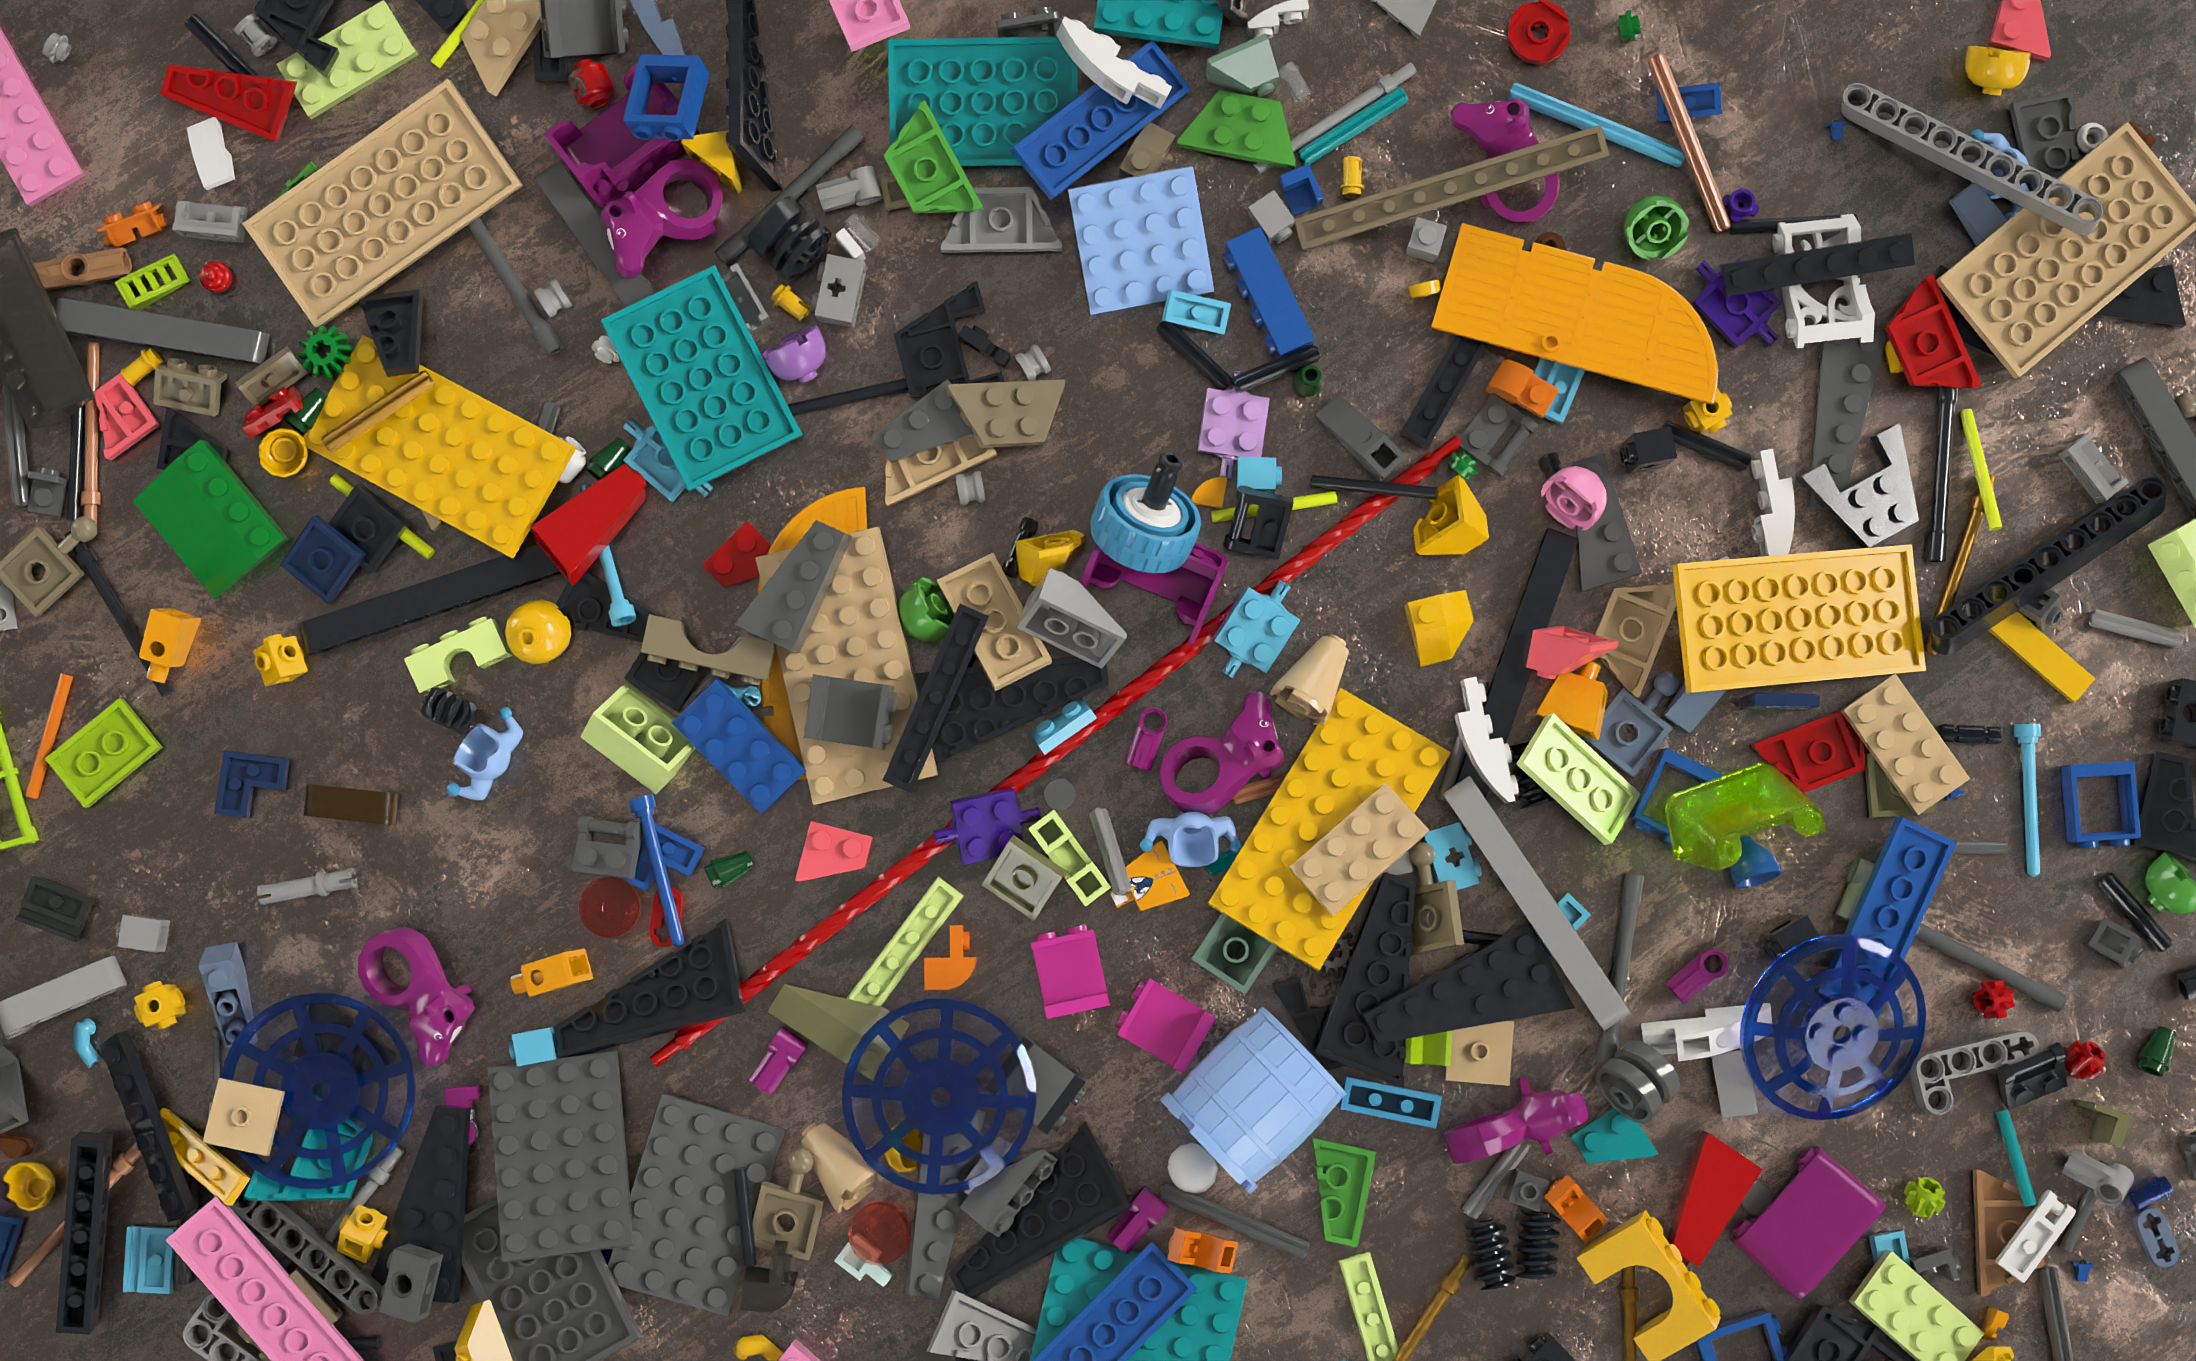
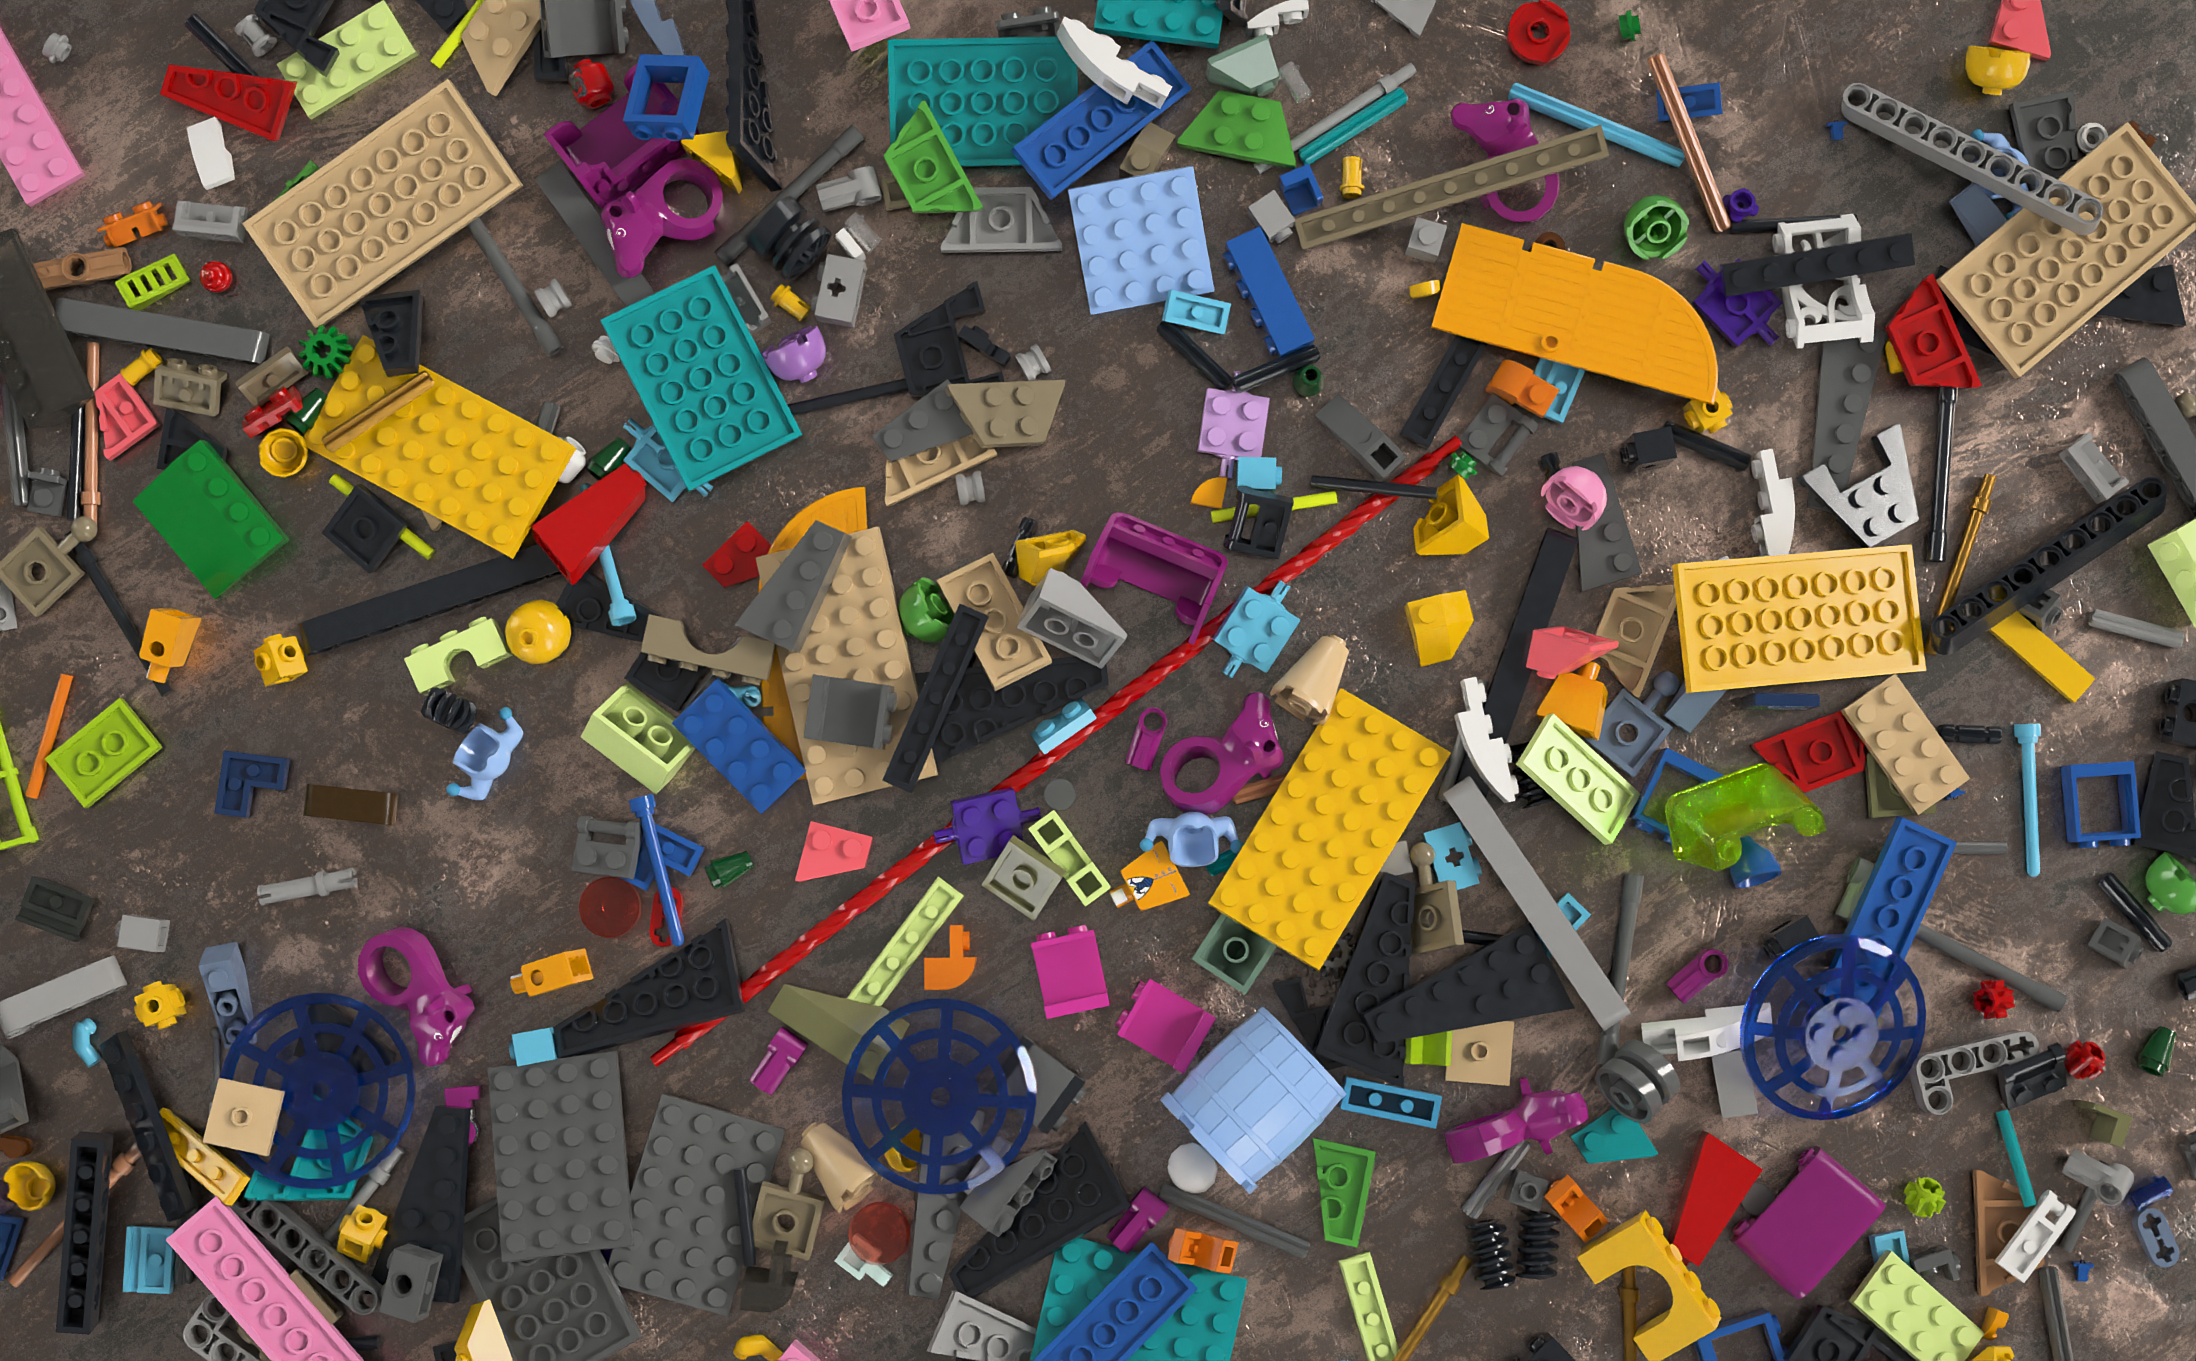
dark blue tile [280,515,366,604] -> none
dark azure wheel [1090,452,1201,573] -> none
light grey axle [1090,807,1131,896] -> none
tan plate [1289,783,1429,917] -> none
neon yellow bar [1959,409,2003,531] -> none

